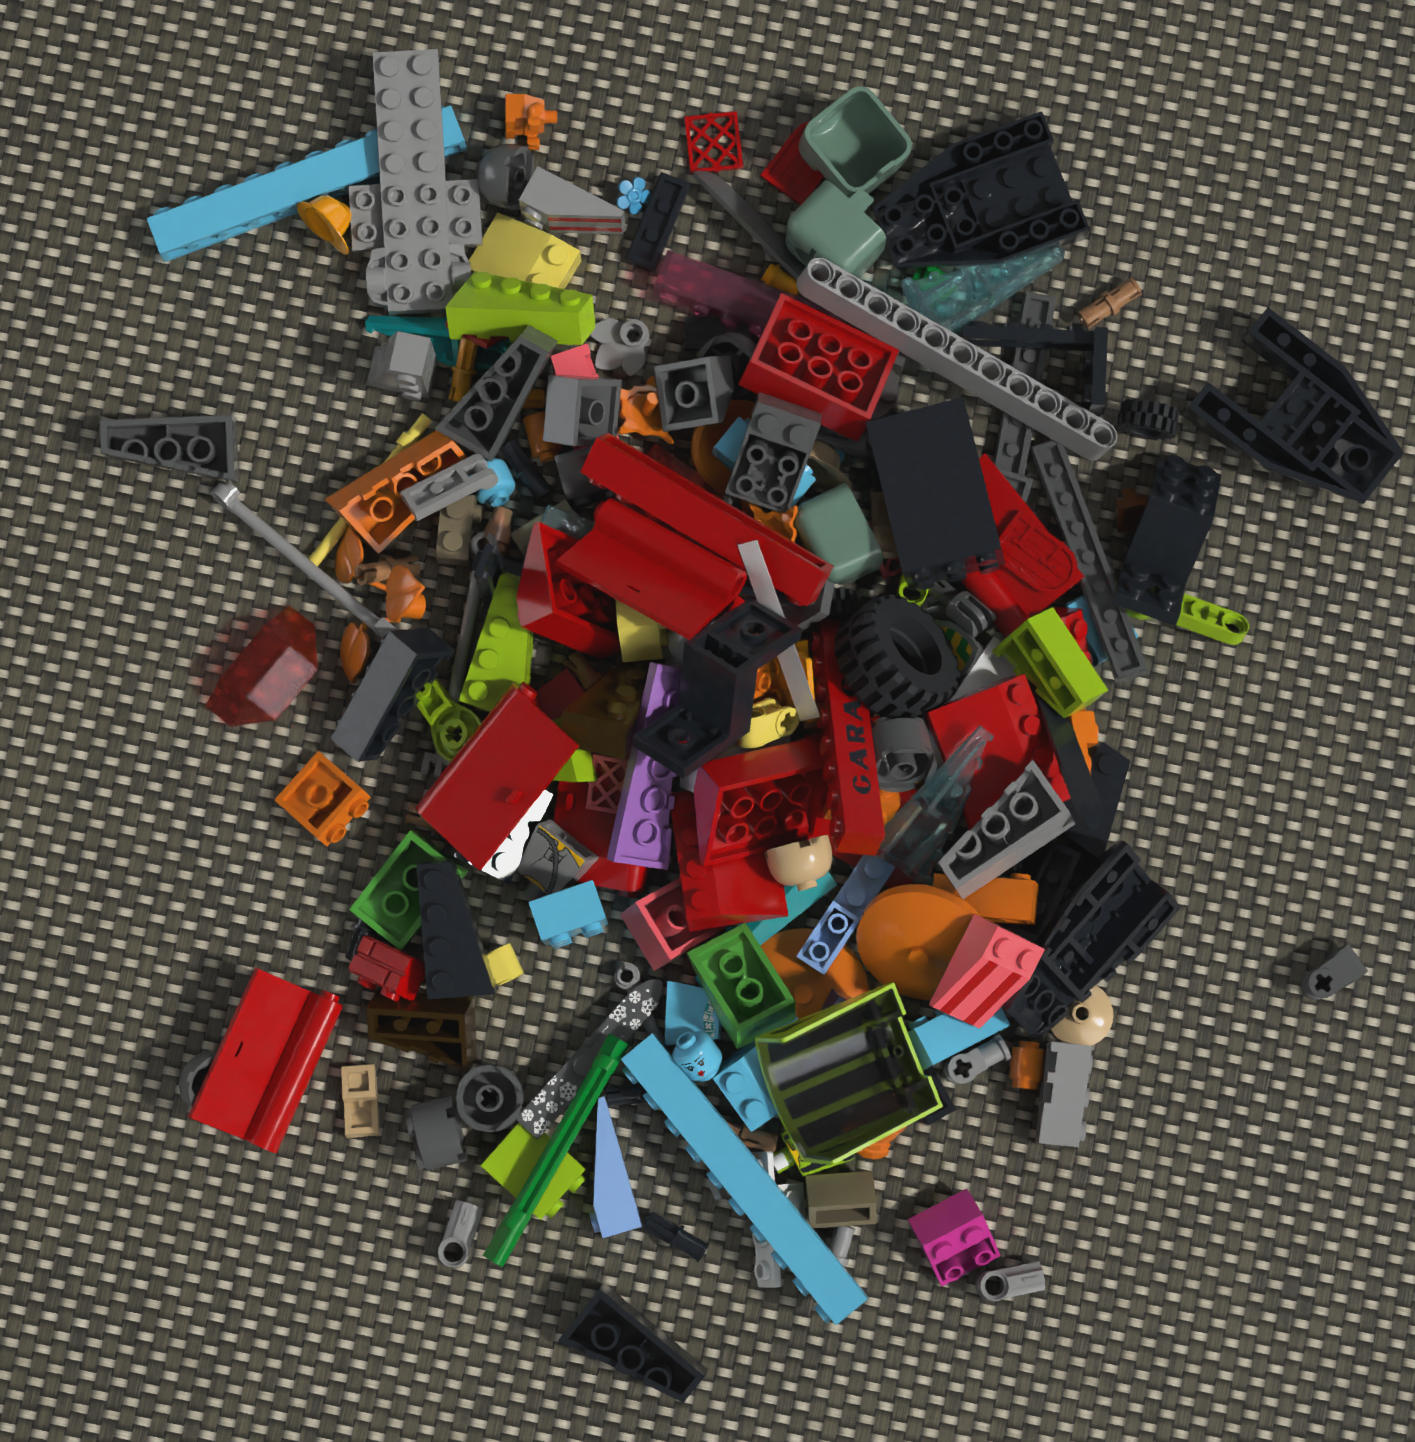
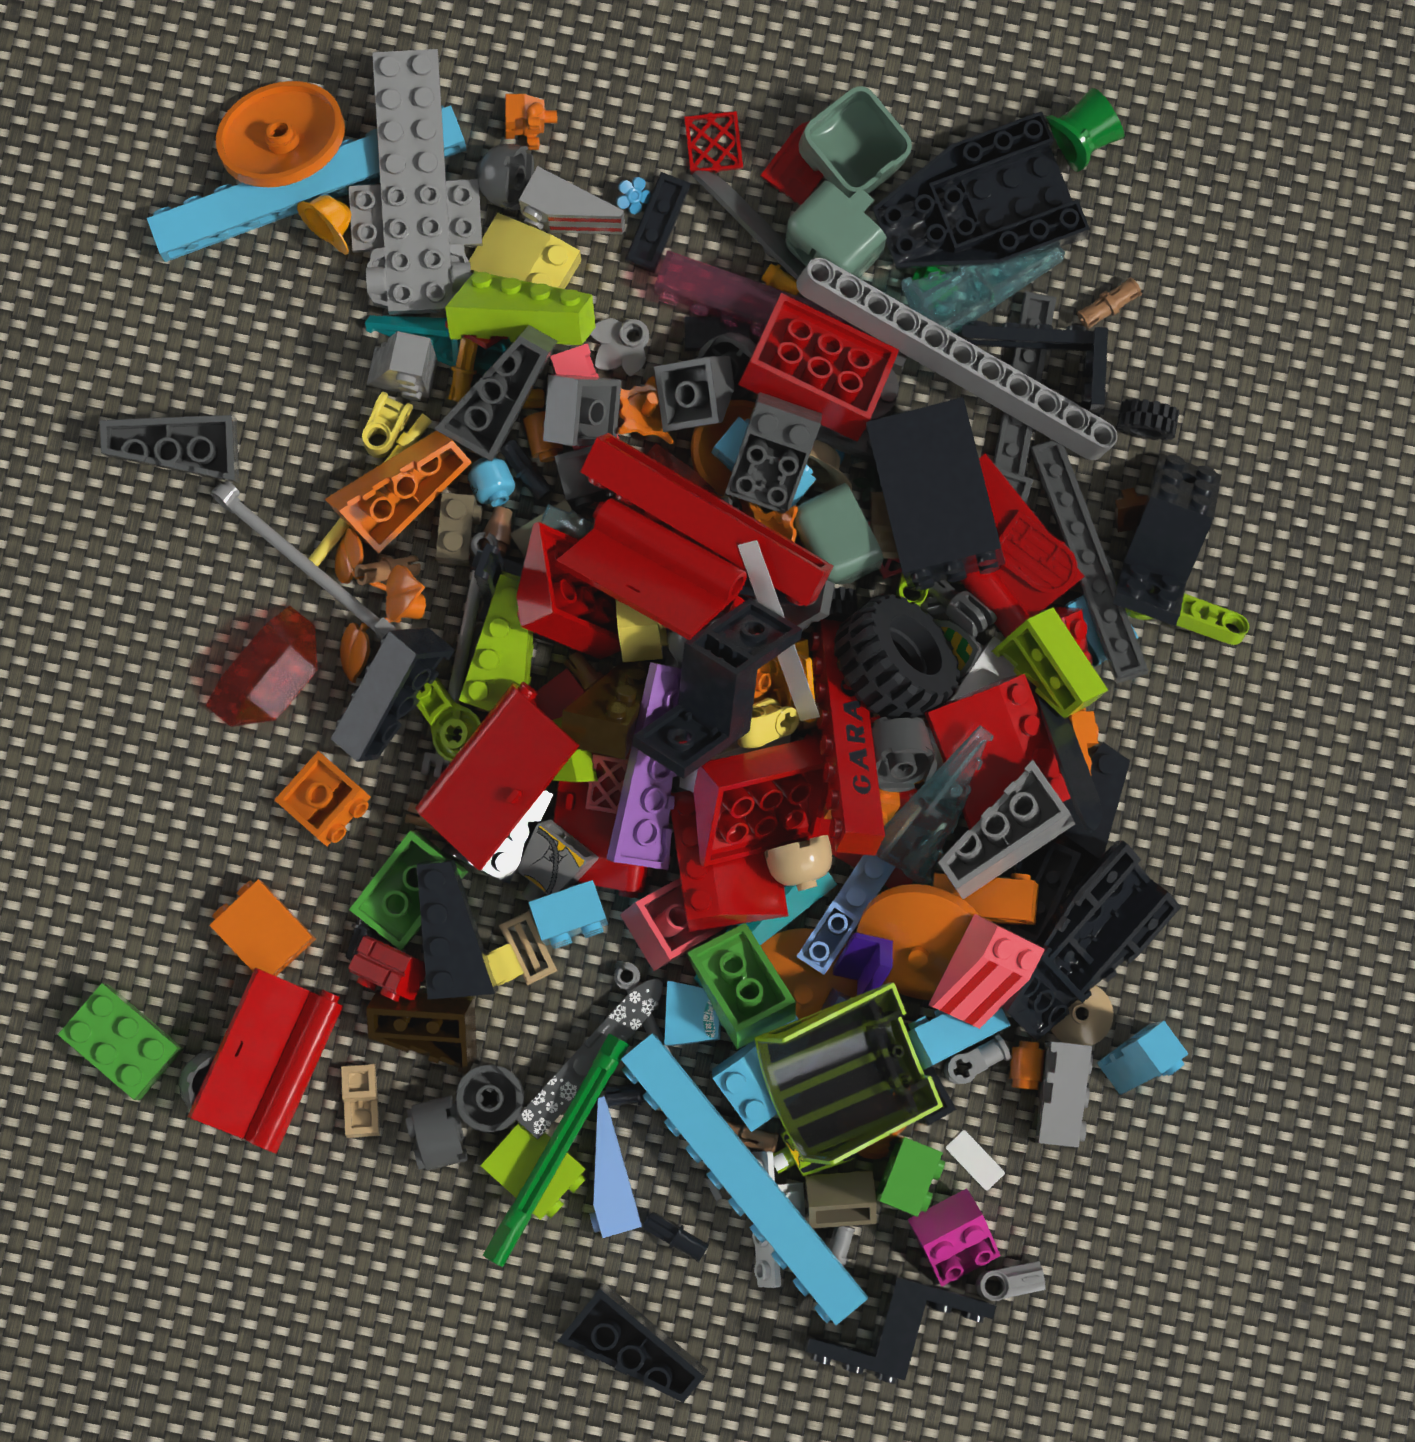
light grey plate [400,454,498,521] -> none
light grey piece [438,1199,484,1268] -> none
medium azure head [672,1031,722,1082] -> none
black wedge [1182,307,1404,504] -> none
dark grey piece [1301,943,1368,1000] -> none
none -> bright green brick [58,983,184,1100]
none -> orange brick [209,879,316,976]
none -> orange dish [216,81,345,188]
none -> light yellow piece [362,391,413,458]
none -> tan tile [499,911,557,985]
none -> black bracket [804,1274,997,1384]
none -> dark purple panel [833,933,893,1005]
none -> bright green brick [875,1137,946,1217]
none -> white sticker [946,1130,1005,1191]
none -> green hat [1046,88,1125,172]
none -> medium azure wedge [1097,1021,1188,1095]

